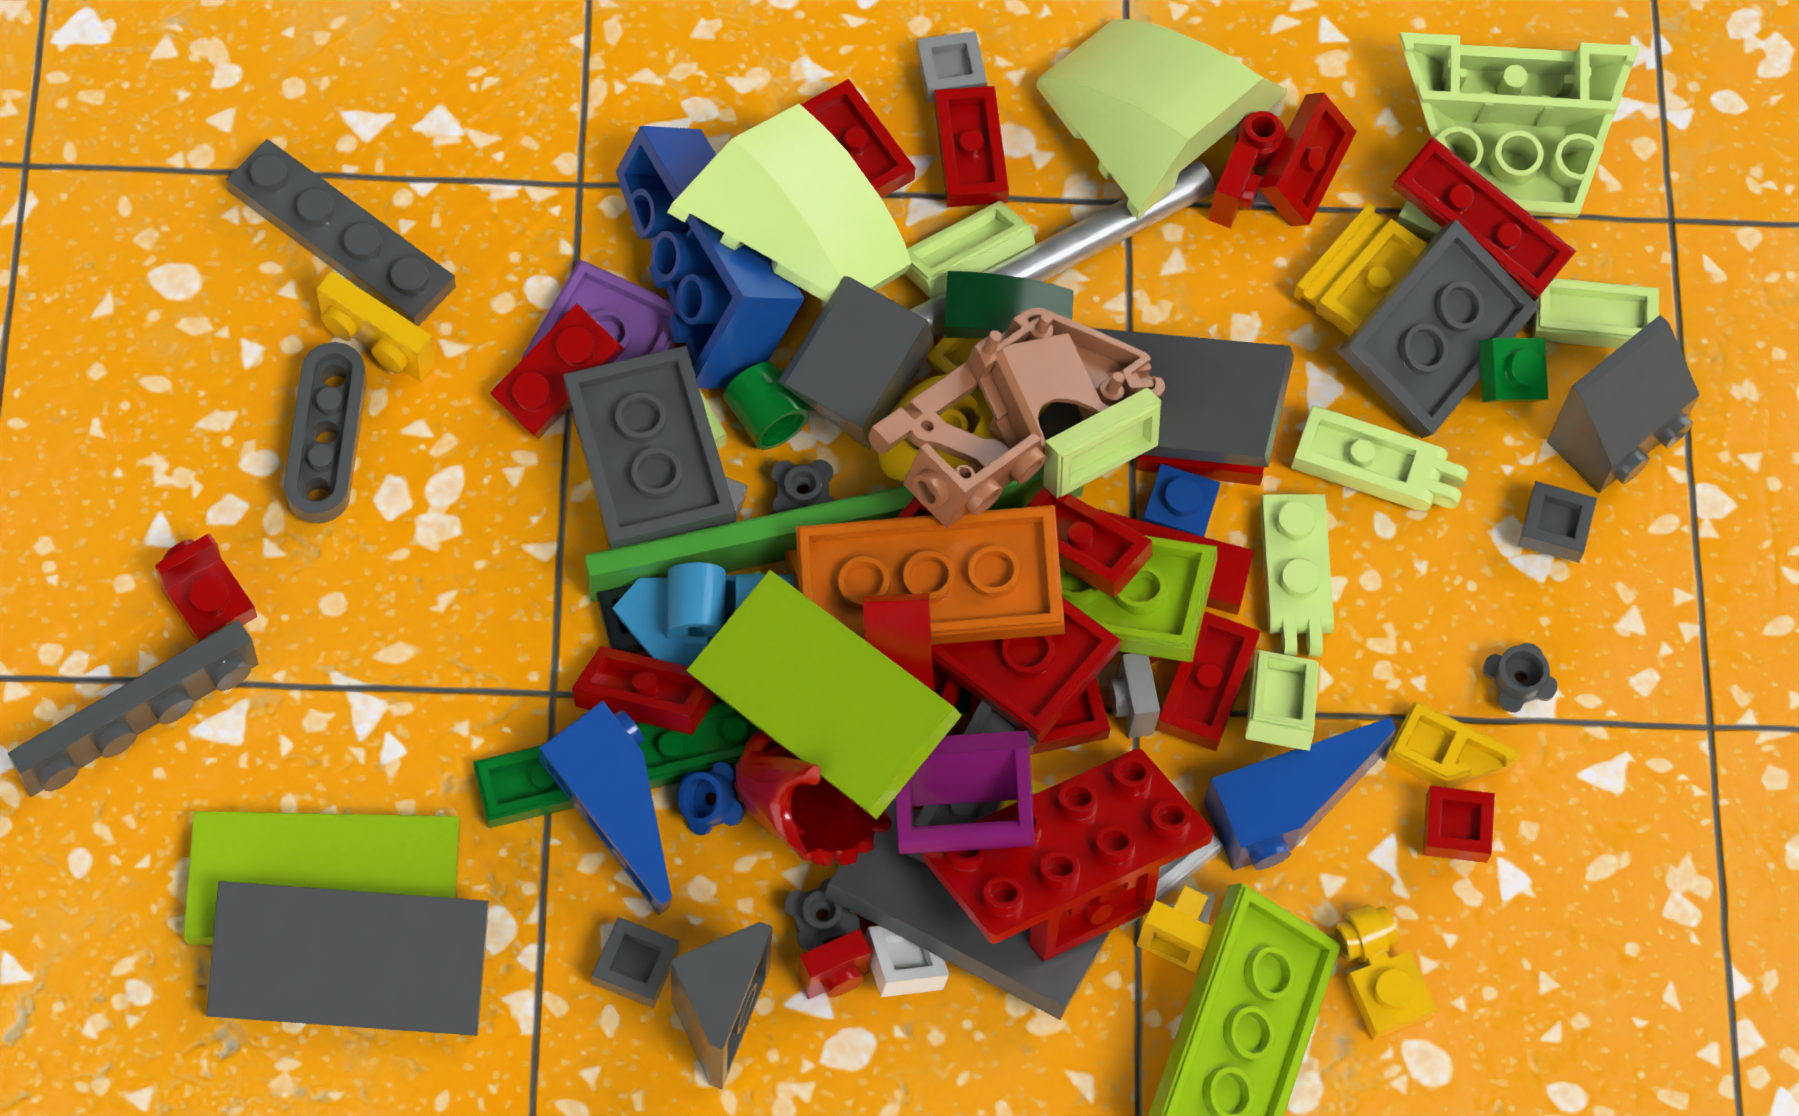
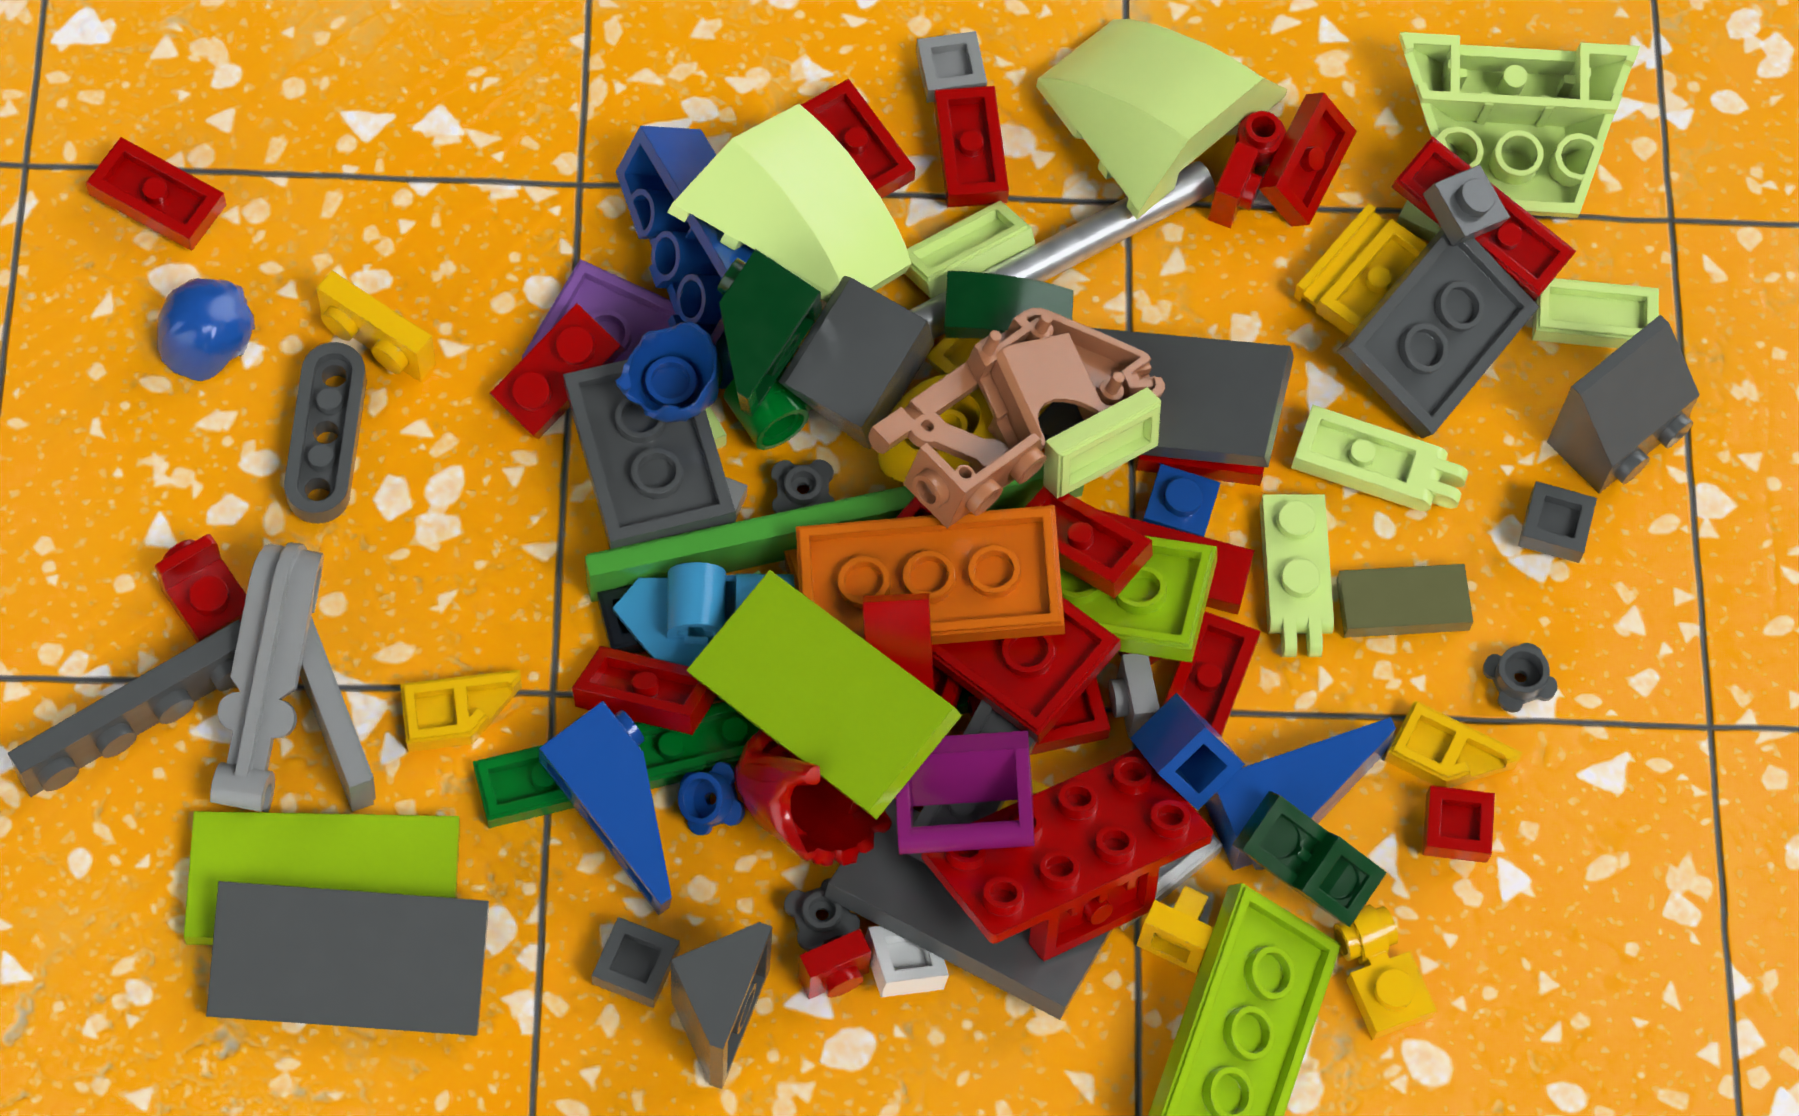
dark grey plate [226,139,456,326] -> none
yellowish green tile [1245,650,1319,751] -> none
green plate [1479,338,1548,403] -> none
none -> red plate [86,137,227,251]
none -> blue hair [157,278,255,381]
none -> light grey piece [210,542,324,812]
none -> light grey tile [300,616,376,812]
none -> yellow tile [400,670,522,752]
none -> blue hair [615,322,723,422]
none -> dark green slope [717,249,822,417]
none -> blue brick [1130,693,1245,810]
none -> dark green slope [1232,791,1387,927]
none -> olive tile [1336,564,1473,638]
none -> plate [1423,165,1510,247]

